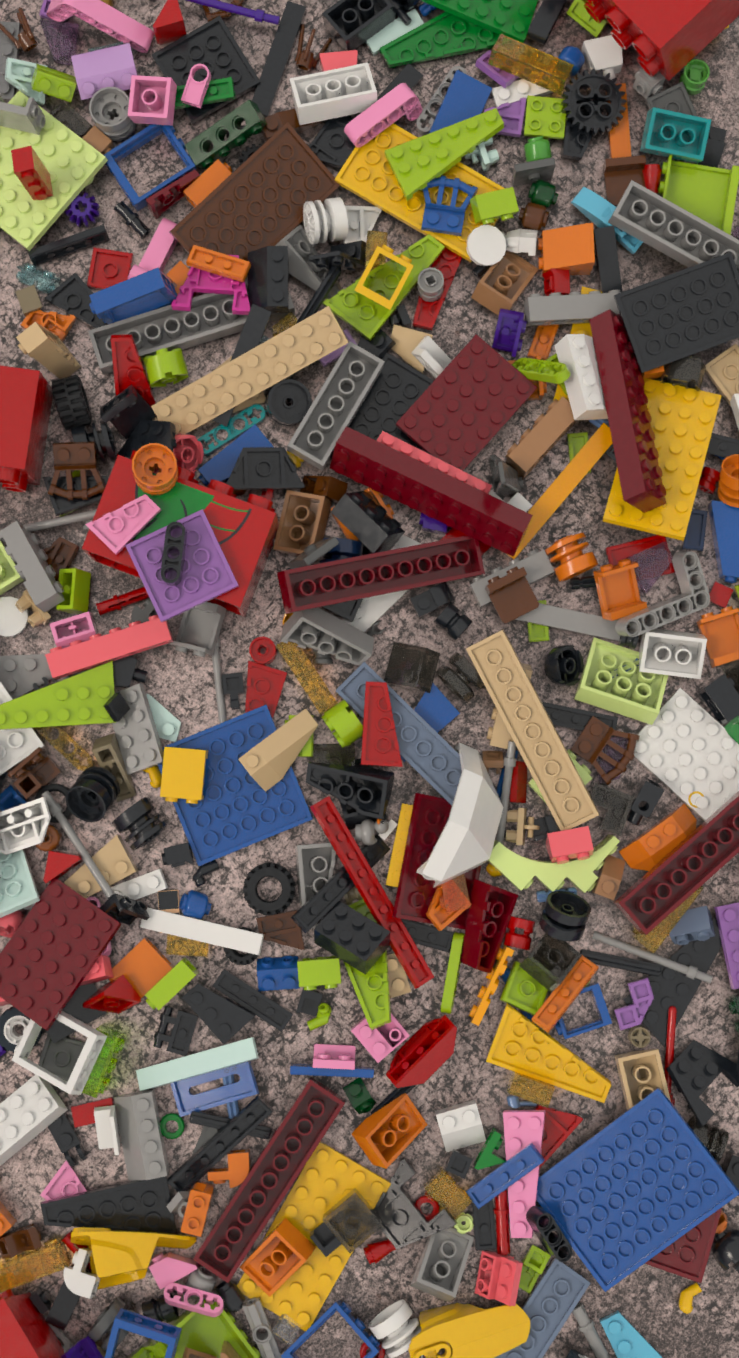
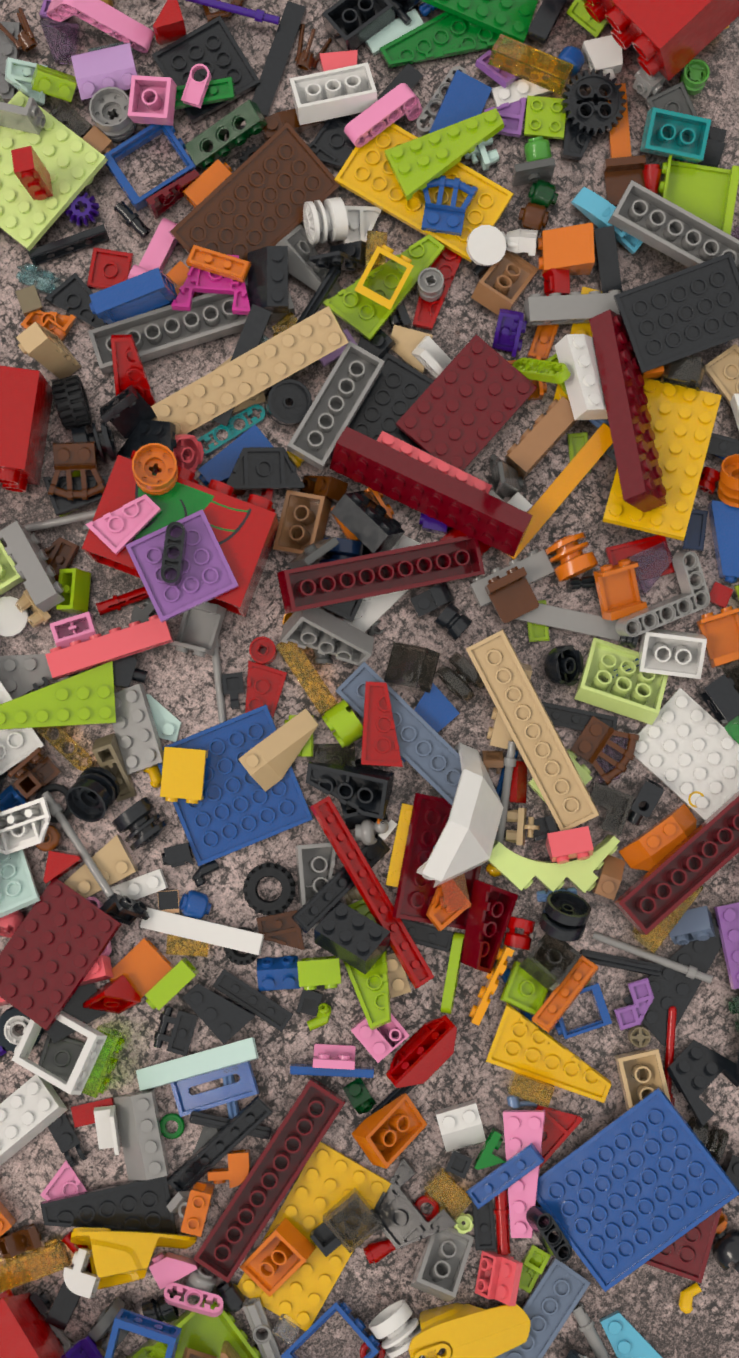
black tile [104,692,130,722] -> none
lime brick [142,348,189,388] -> none
lime brick [470,187,519,225] -> none

